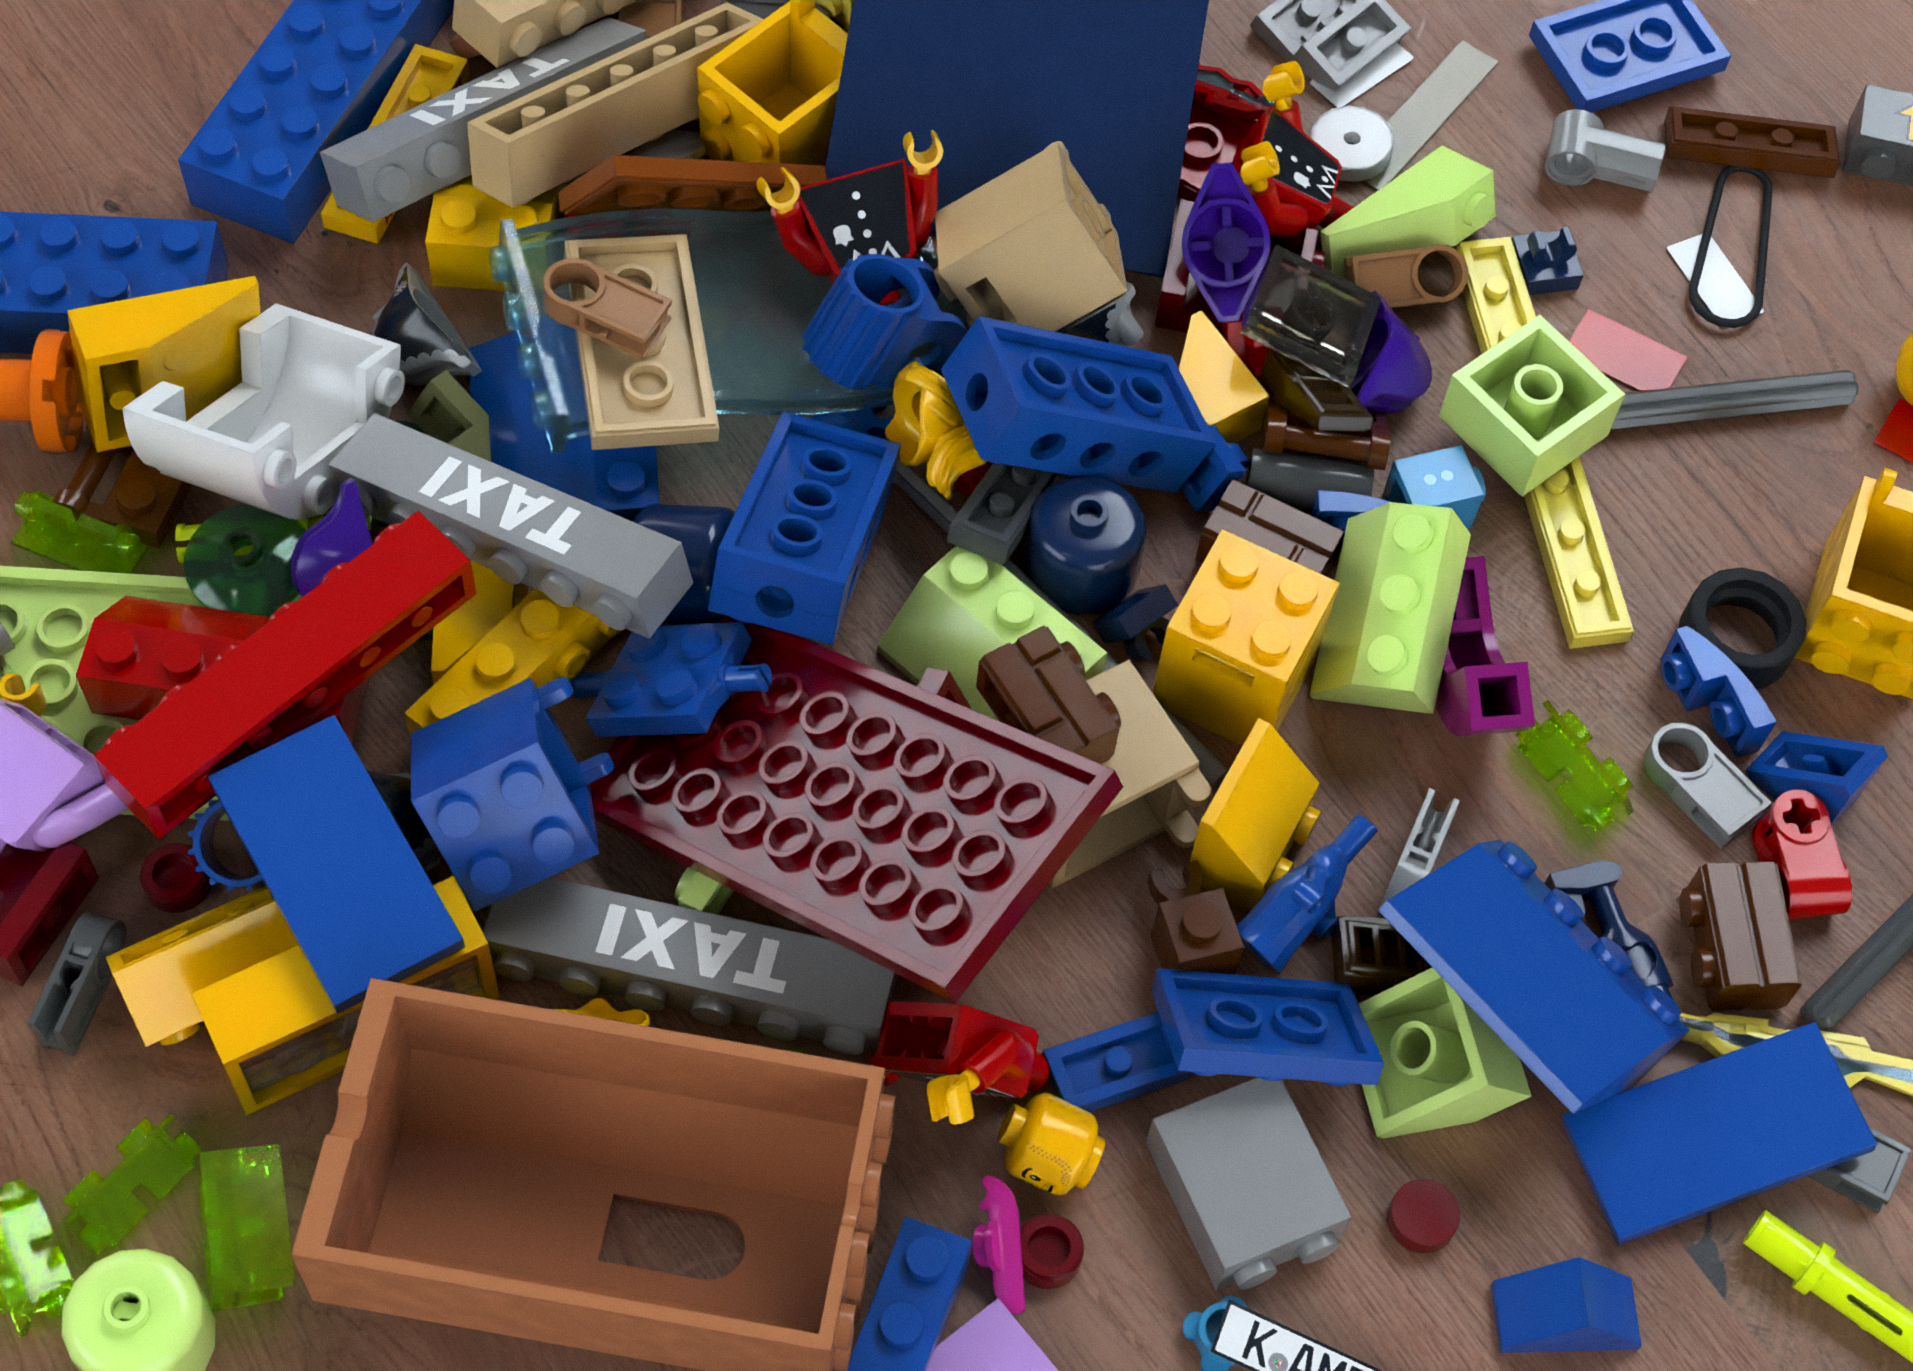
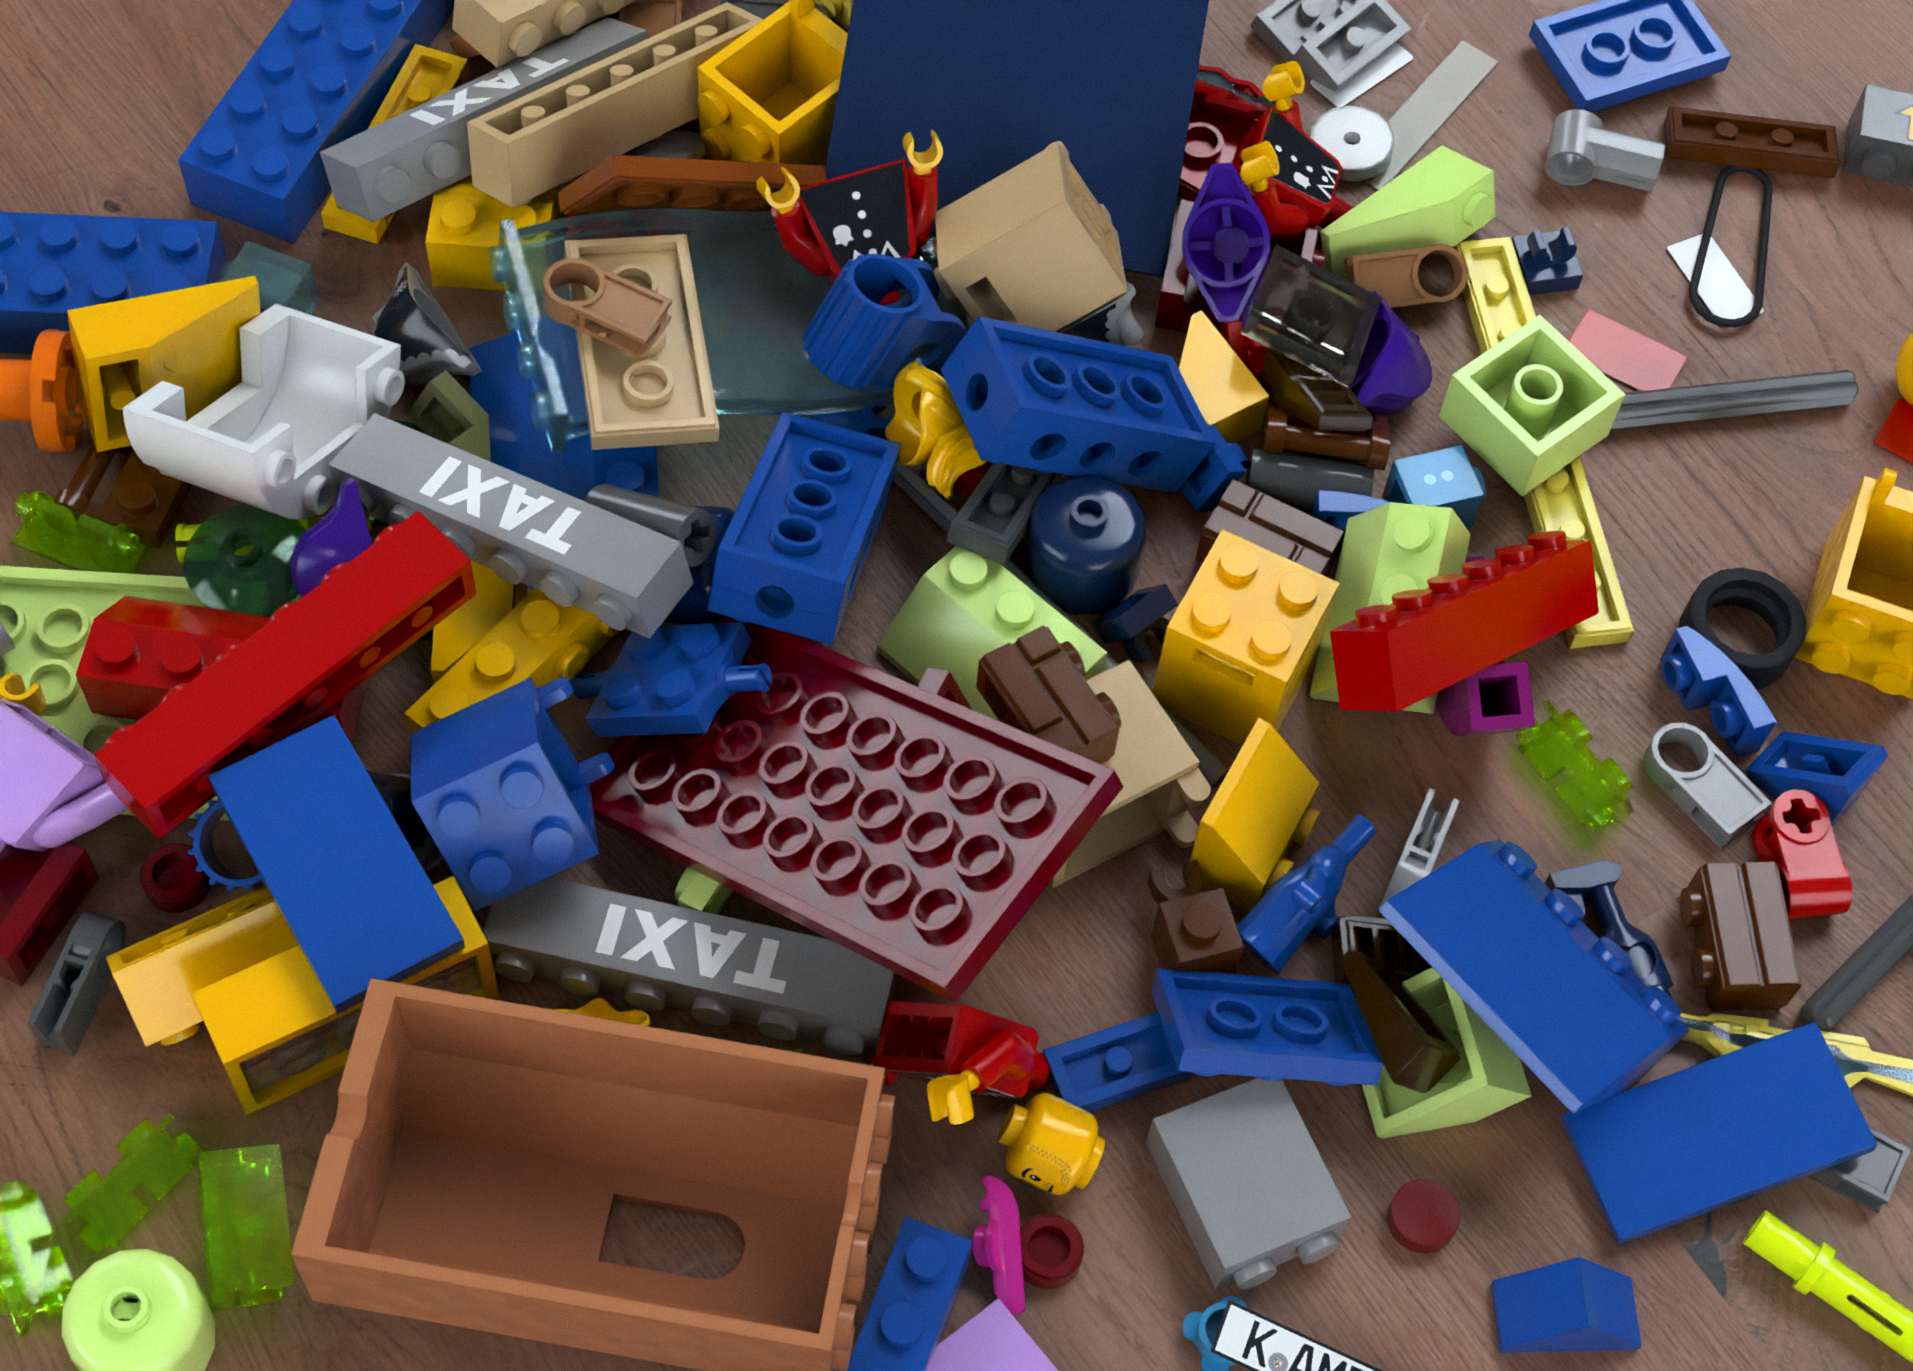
none -> clear light blue brick [218,241,320,315]
none -> dark grey piece [584,484,716,567]
none -> red brick [1330,531,1599,712]
none -> dark brown slope [1340,949,1461,1093]

